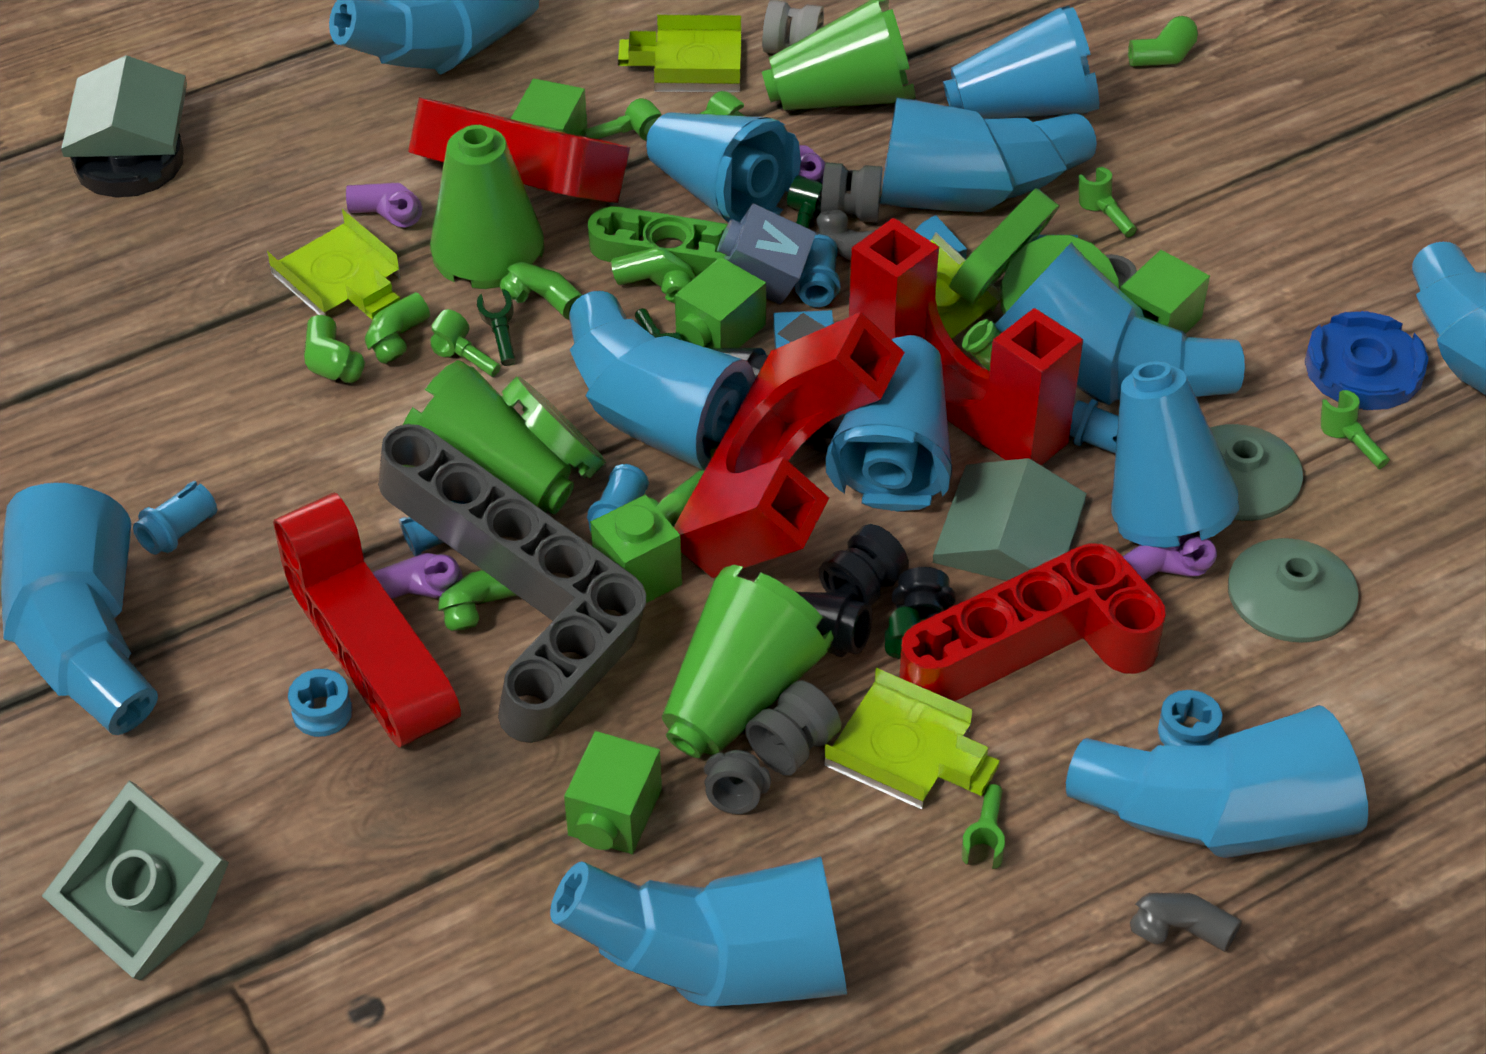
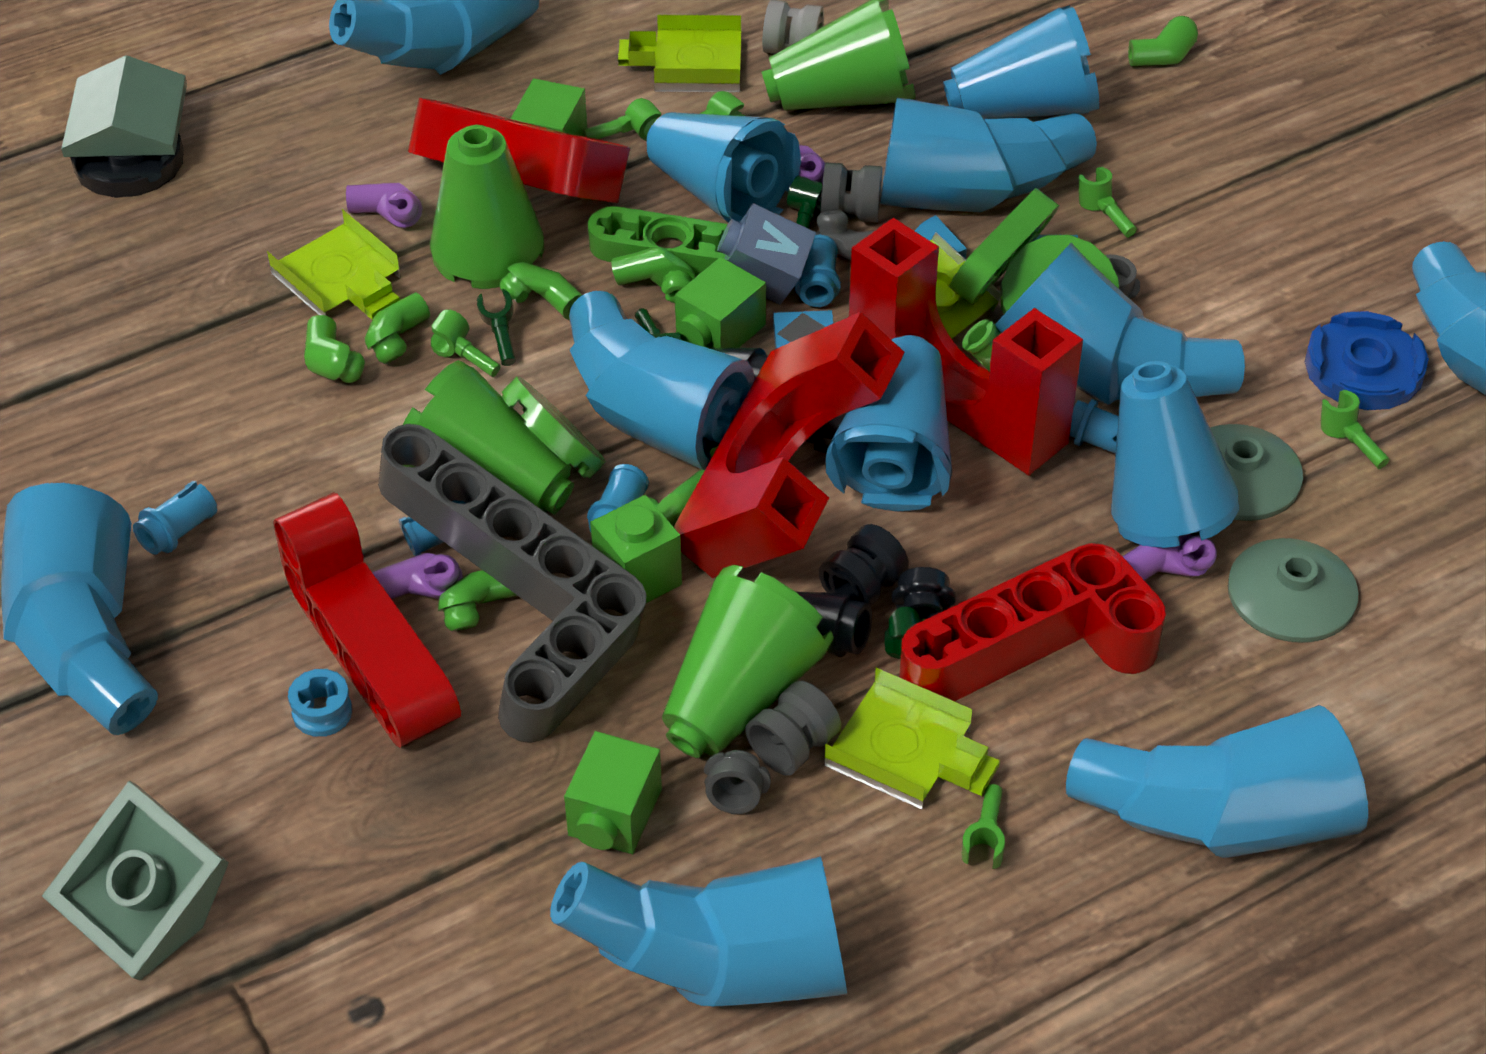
sand green slope [932,458,1087,581] -> none
bright green brick [1120,250,1210,334] -> none
dark grey arm [1130,893,1242,952] -> none
dark azure bush [1158,690,1222,746] -> none

